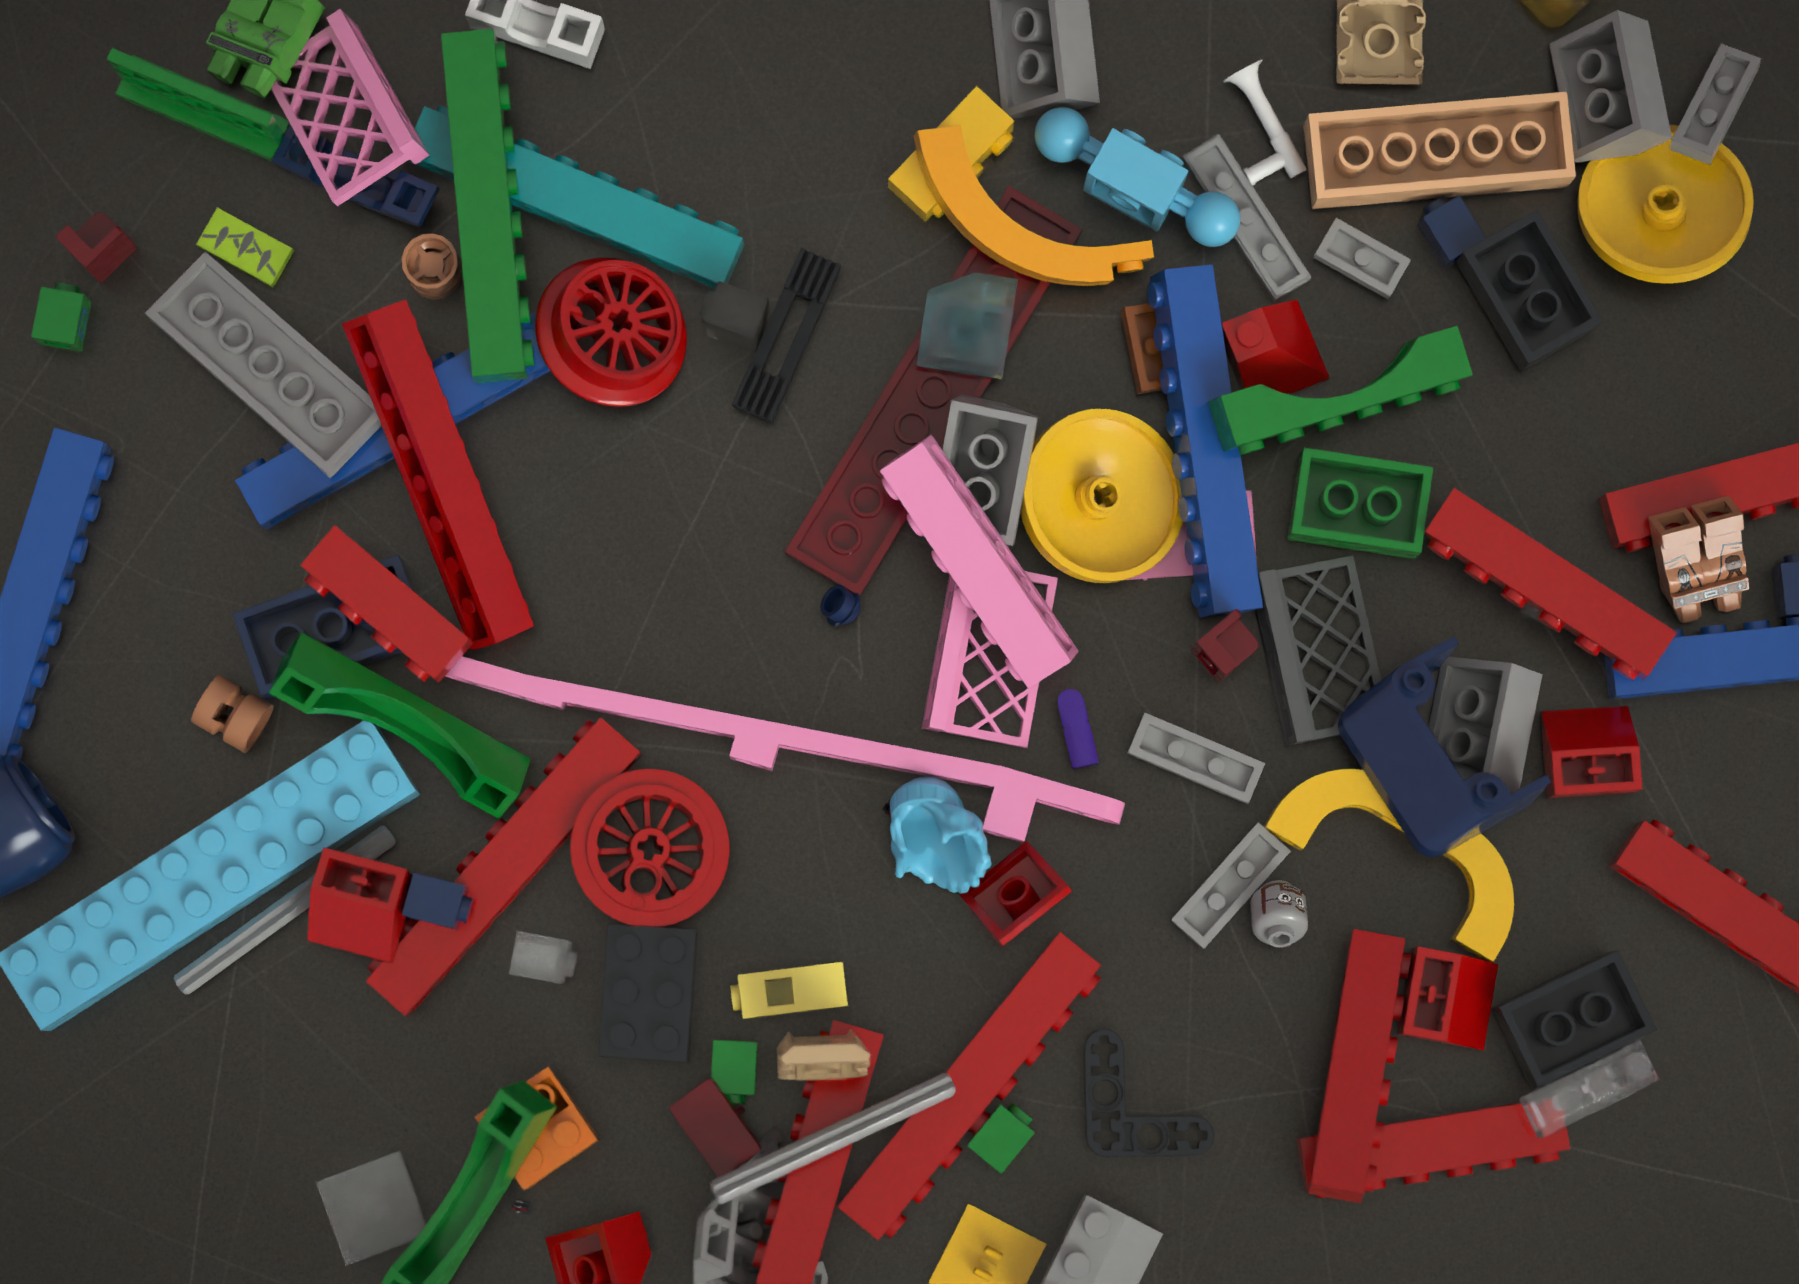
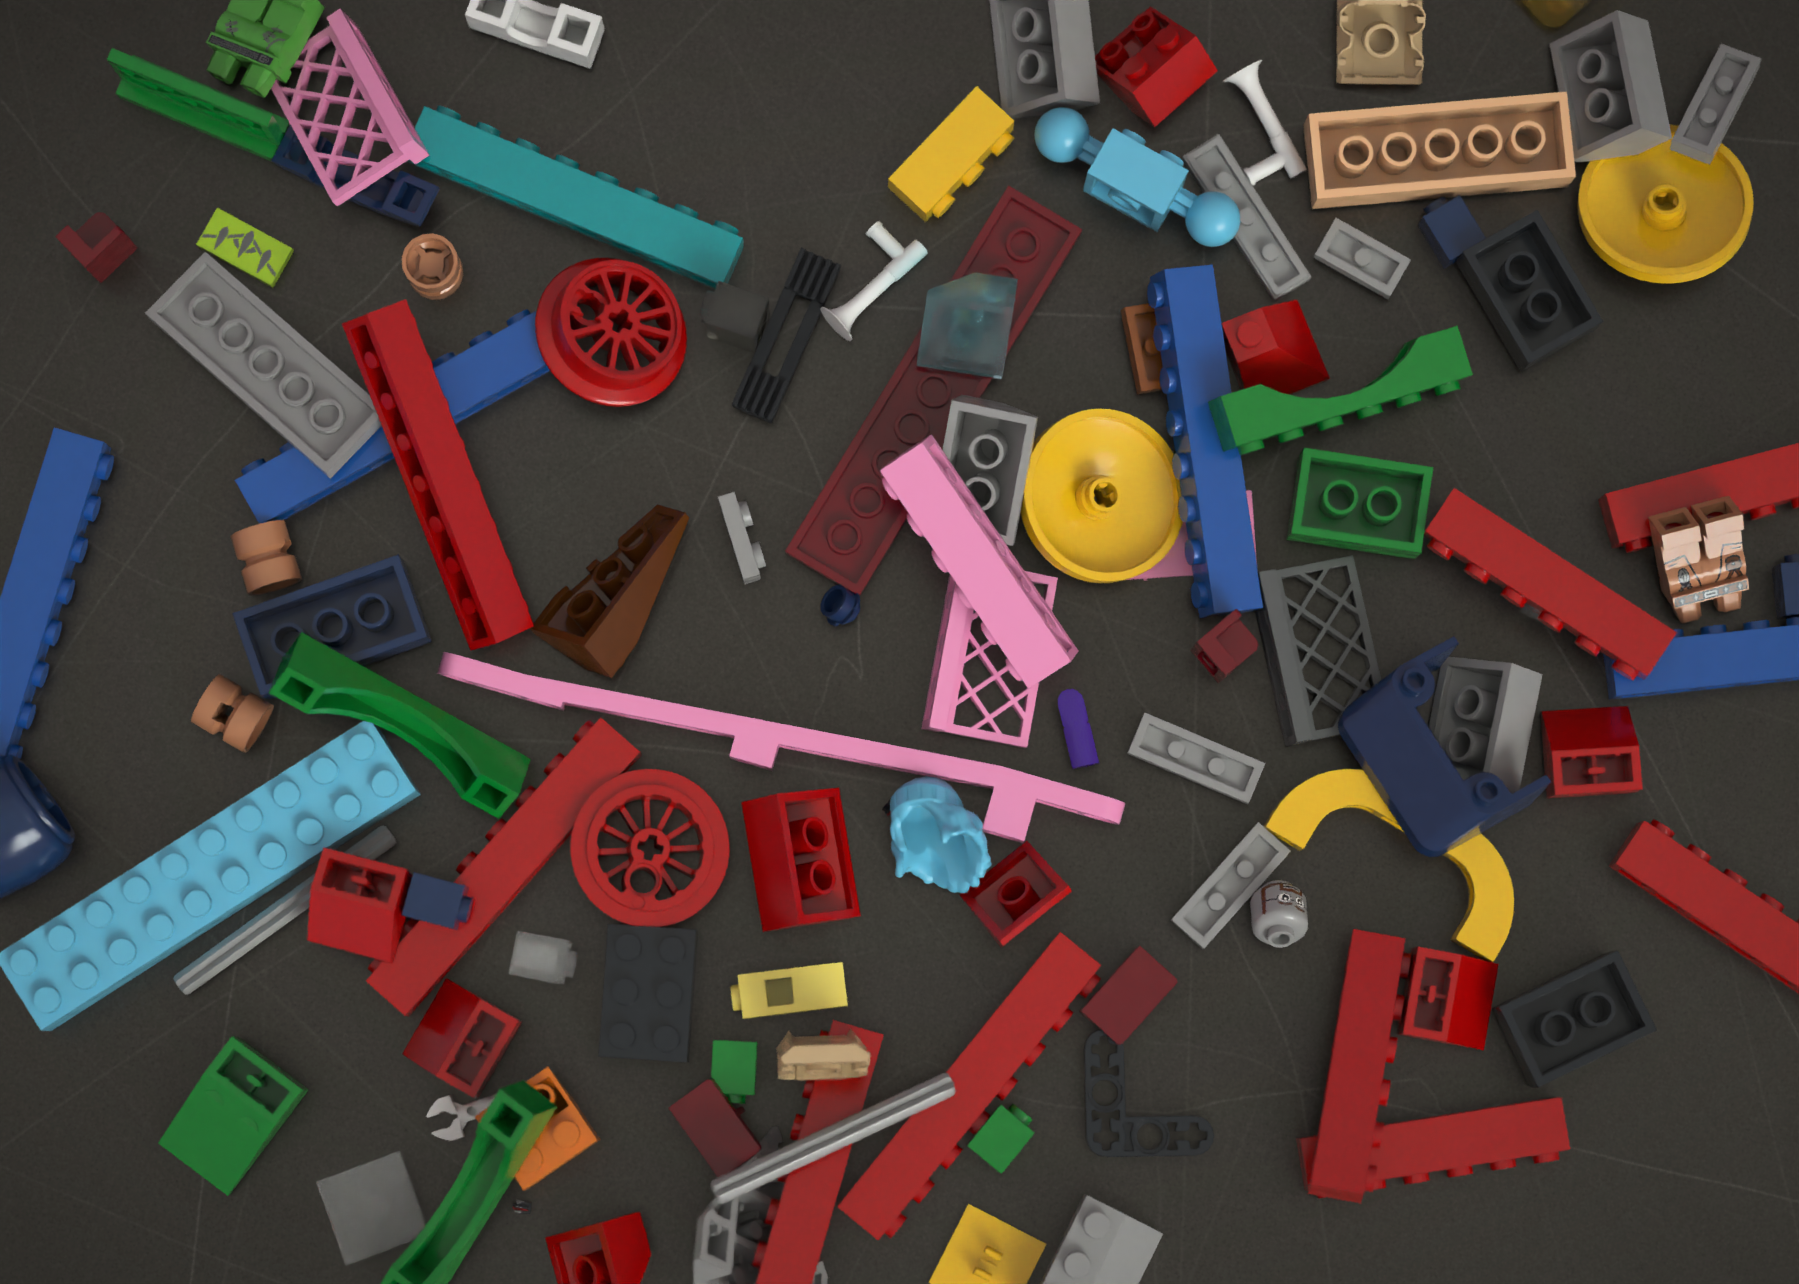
green brick [31,282,91,352] -> none
red brick [300,525,473,683] -> none
green brick [441,29,535,384] -> none
light orange arch [913,125,1154,286] -> none
clear slope [1519,1039,1659,1139] -> none
none -> green slope [158,1036,309,1196]
none -> nougat wheel [230,520,302,595]
none -> red slope [402,978,523,1098]
none -> white bar [426,1094,496,1141]
none -> reddish brown wedge [530,504,689,678]
none -> light grey plate [718,492,766,584]
none -> red slope [741,788,861,932]
none -> white piece [820,221,928,341]
none -> dark red panel [1079,945,1177,1045]
none -> red slope [1095,6,1218,127]

